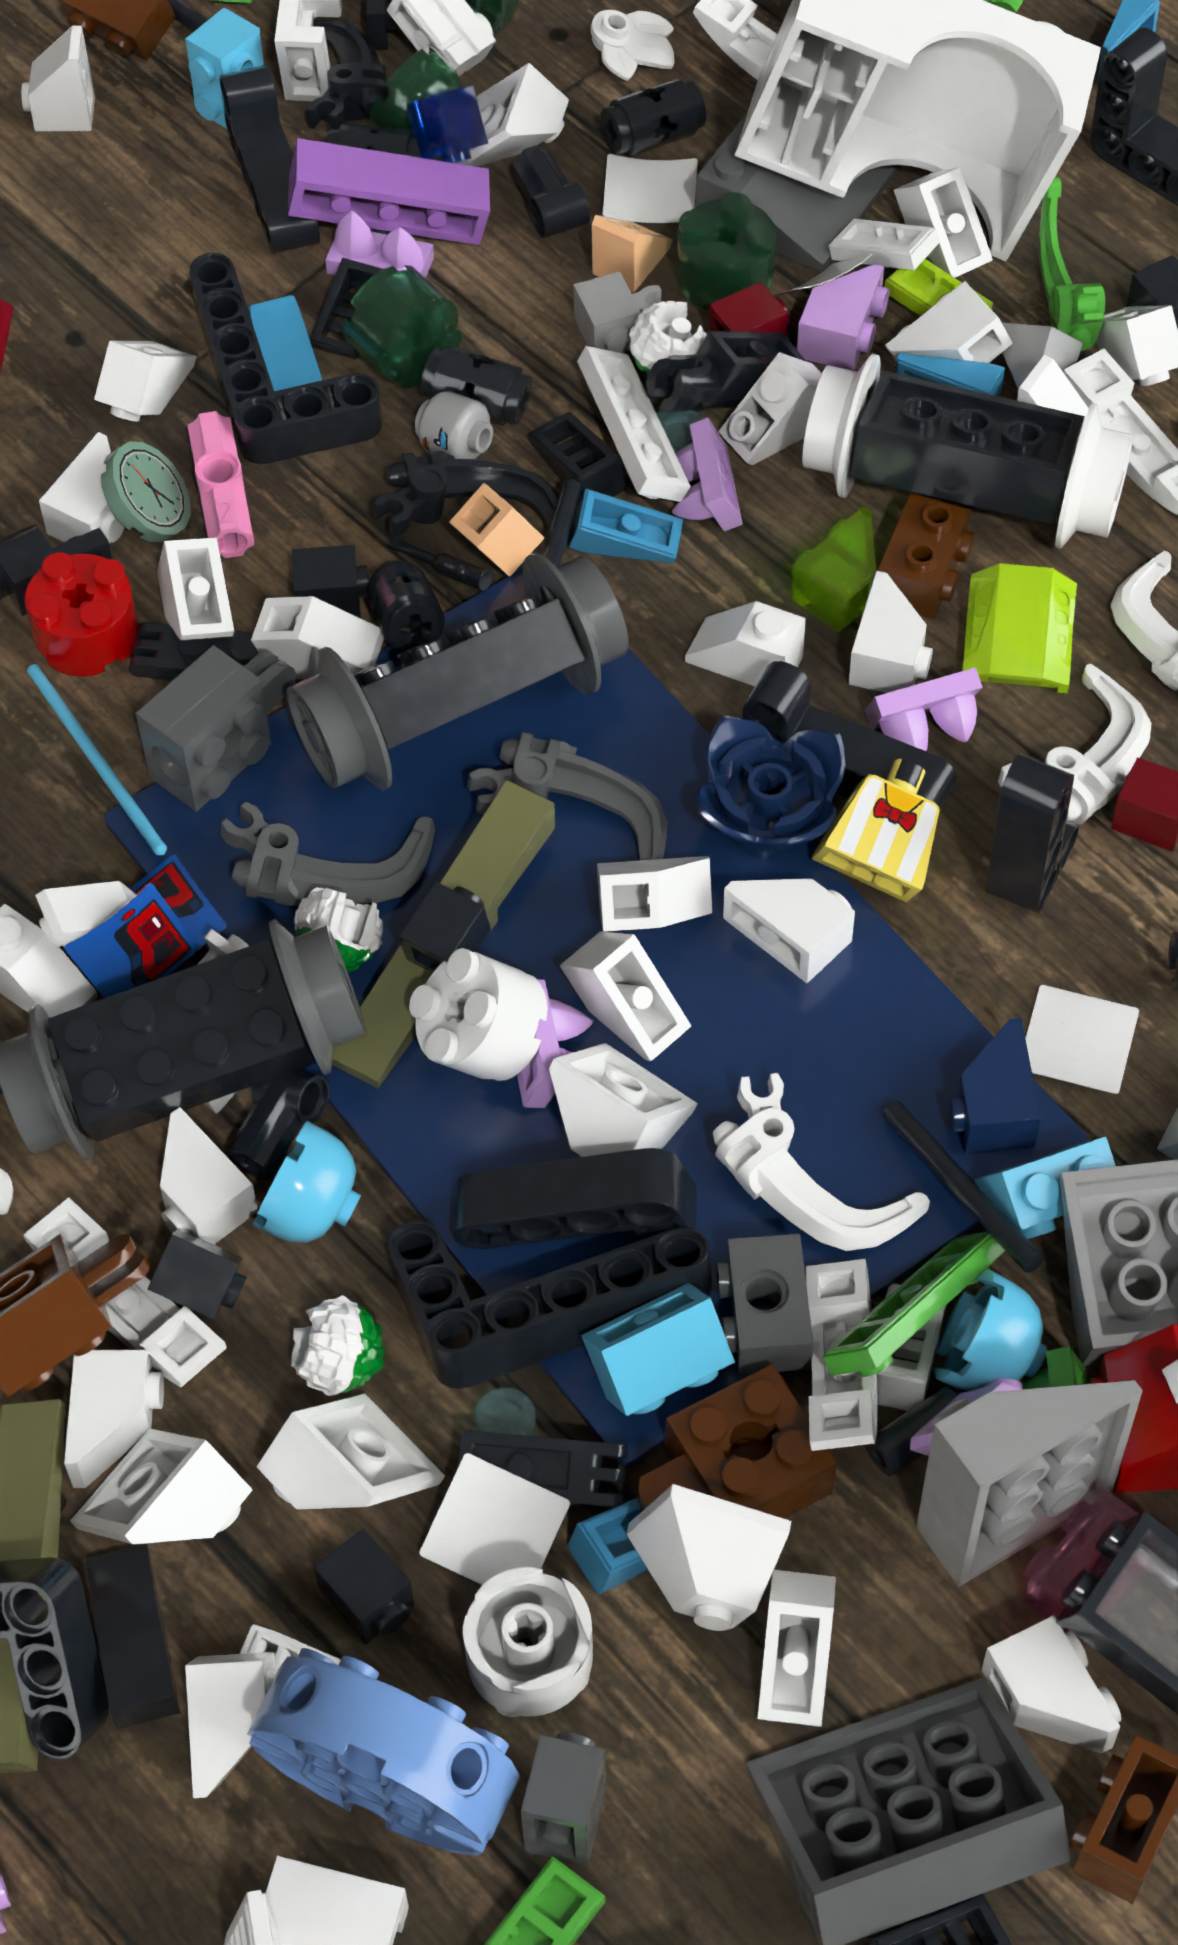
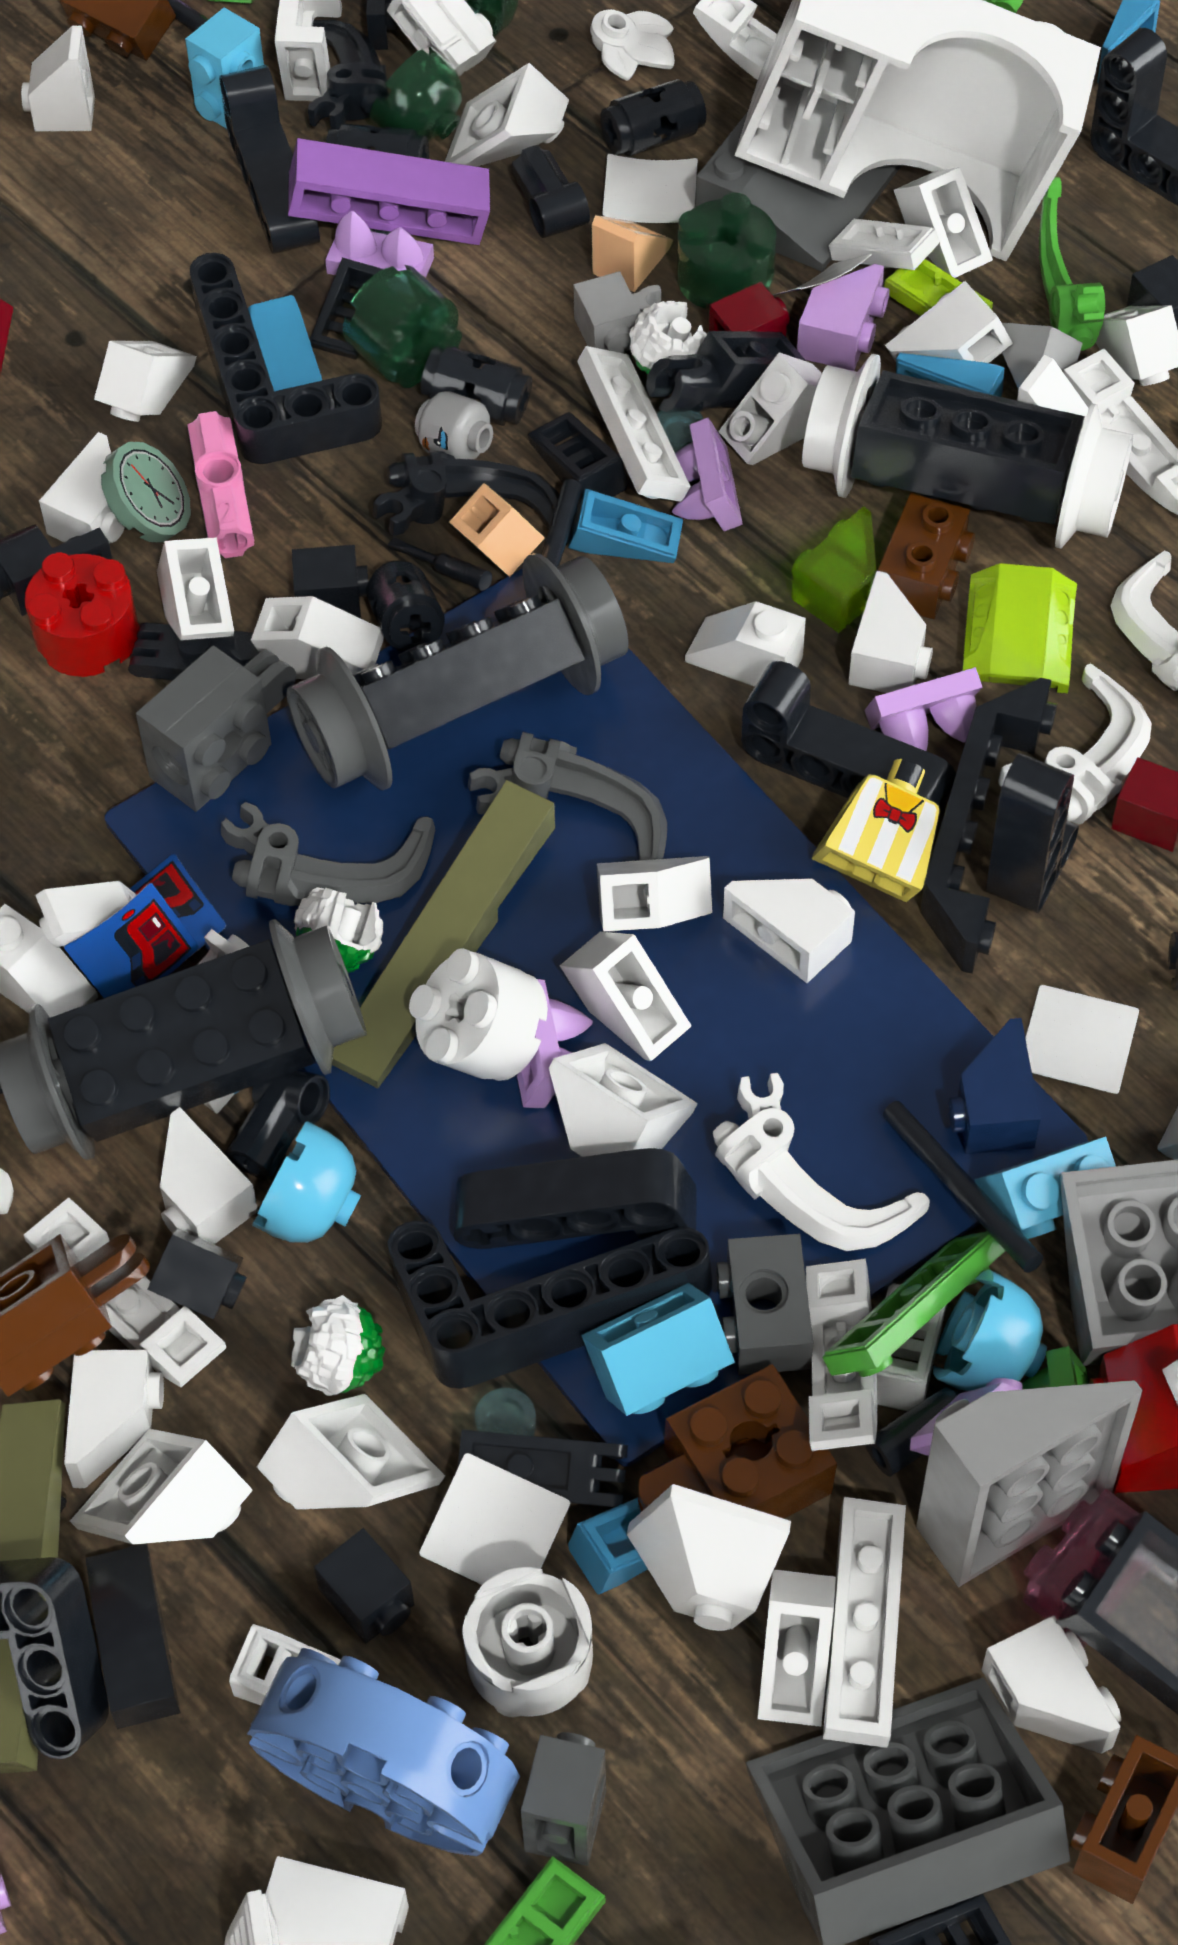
medium azure axle [27,664,167,855] -> none
white slope [185,1652,278,1798] -> none
black brick [399,881,491,973] -> none
clear blue brick [407,86,488,163] -> none
dark blue brick [695,715,845,858] -> none
none -> white plate [823,1497,906,1748]
none -> black slope [920,678,1057,974]

